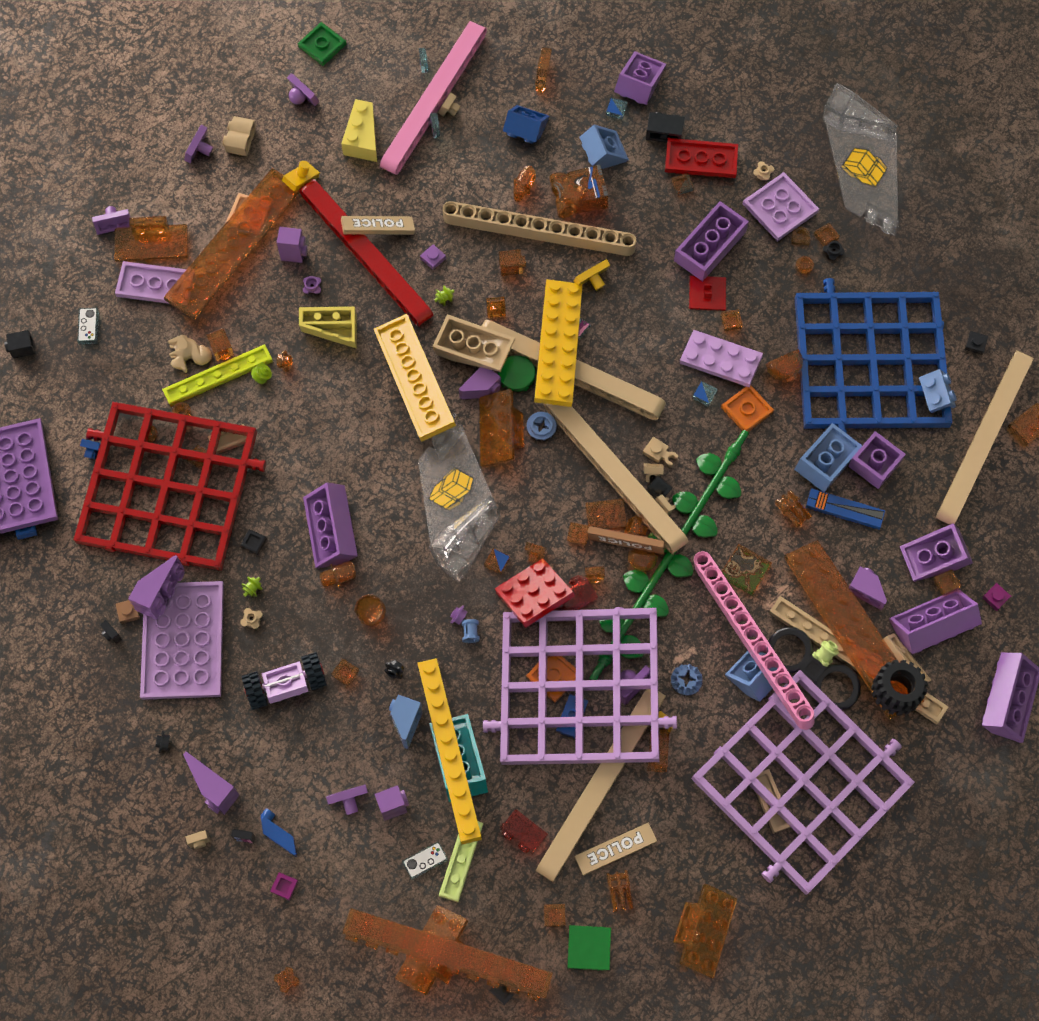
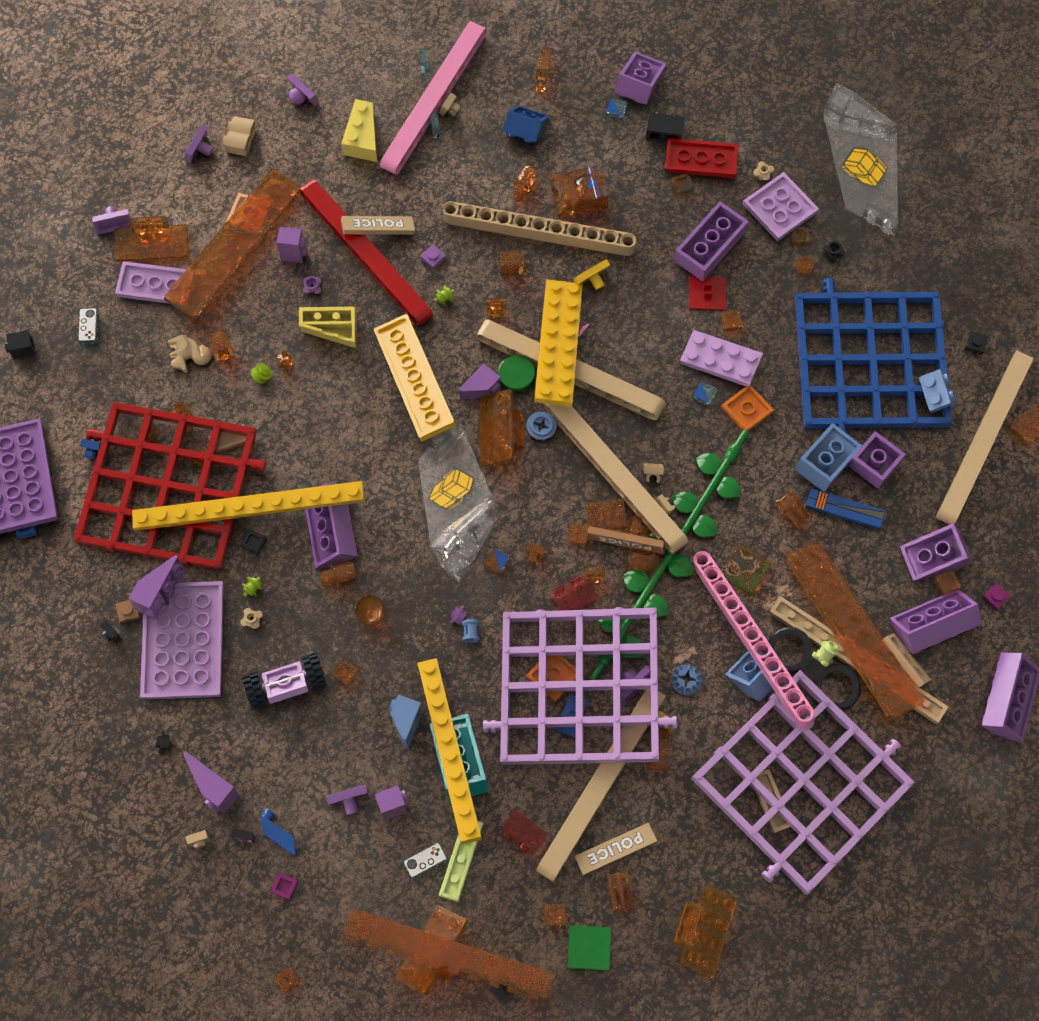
neon yellow tile [162,344,273,407] -> none
yellow tile [282,161,320,192] -> none
green tile [297,22,347,66] -> none
black plate [384,660,404,679] -> none
tan slope [432,314,515,372] -> none
plate [494,558,575,628] -> none
medium blue slope [580,124,629,169] -> none
tan plate [642,437,678,468] -> none
black plate [646,475,673,499] -> none
clear orange cylinder [765,349,803,383] -> none
clear orange tile [814,223,840,246] -> none
medium lavender slope [847,566,887,610] -> none
black tyre [871,659,928,716] -> none
none -> yellow plate [132,481,365,531]

